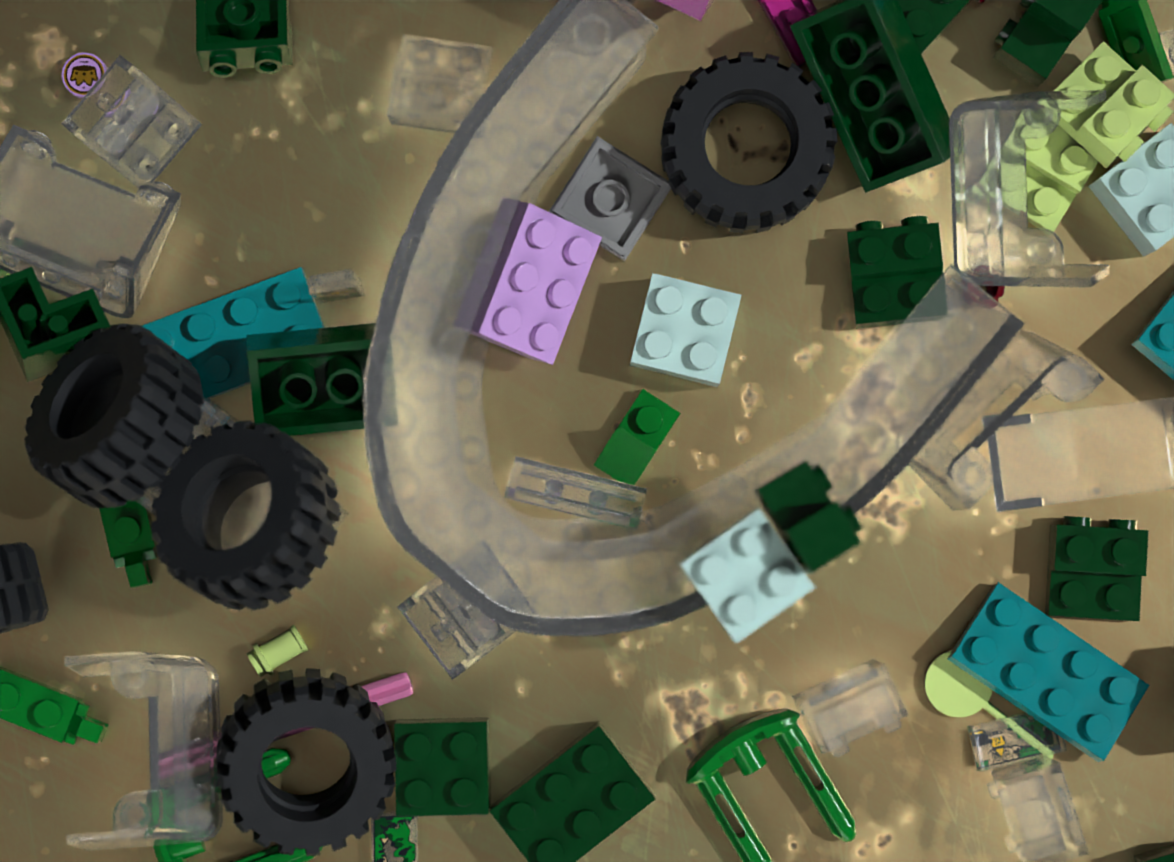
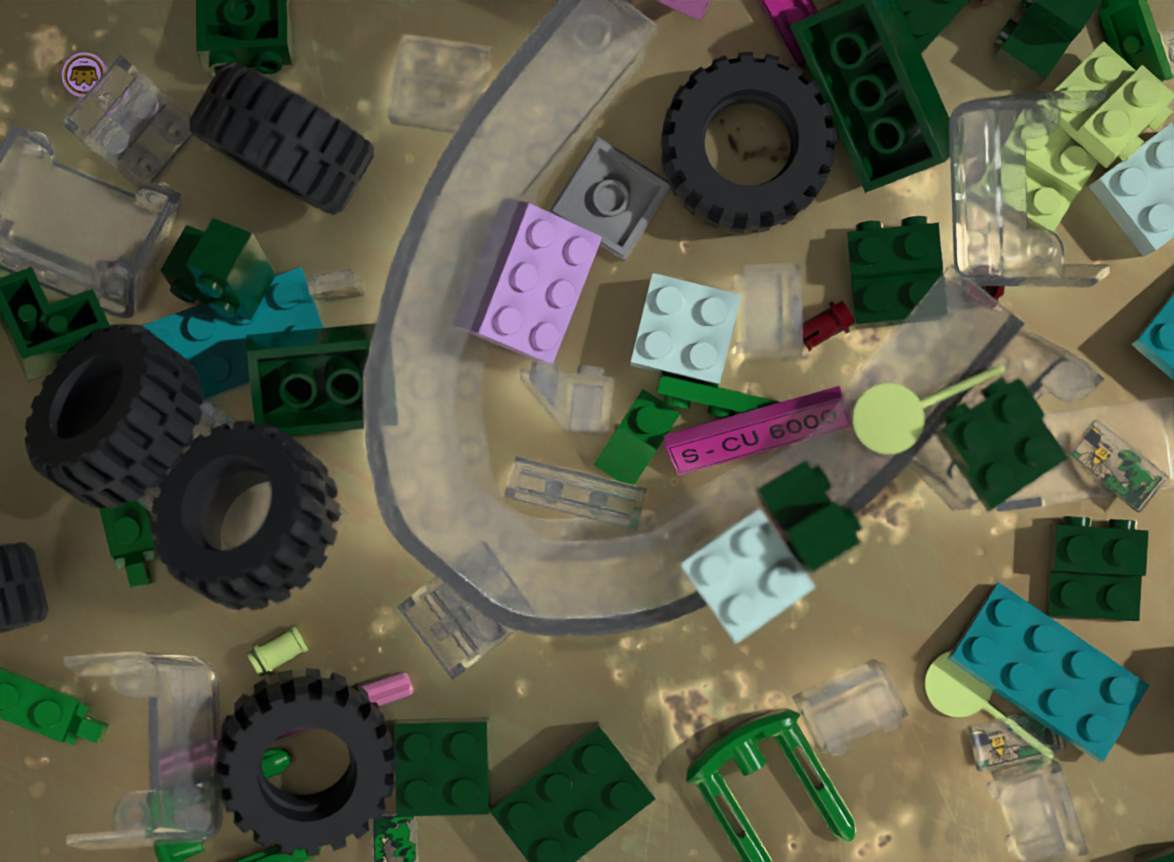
none -> dark green brick [160,218,276,321]
none -> black tyre [189,61,374,215]
none -> clear slope [520,361,614,436]
none -> green hinge [656,374,781,418]
none -> dark pink tile [664,386,853,476]
none -> clear container [731,263,803,364]
none -> dark red pin [795,300,856,351]
none -> yellowish green piece [853,365,1005,454]
none -> dark green plate [934,375,1068,512]
none -> clear tile [1066,419,1169,512]

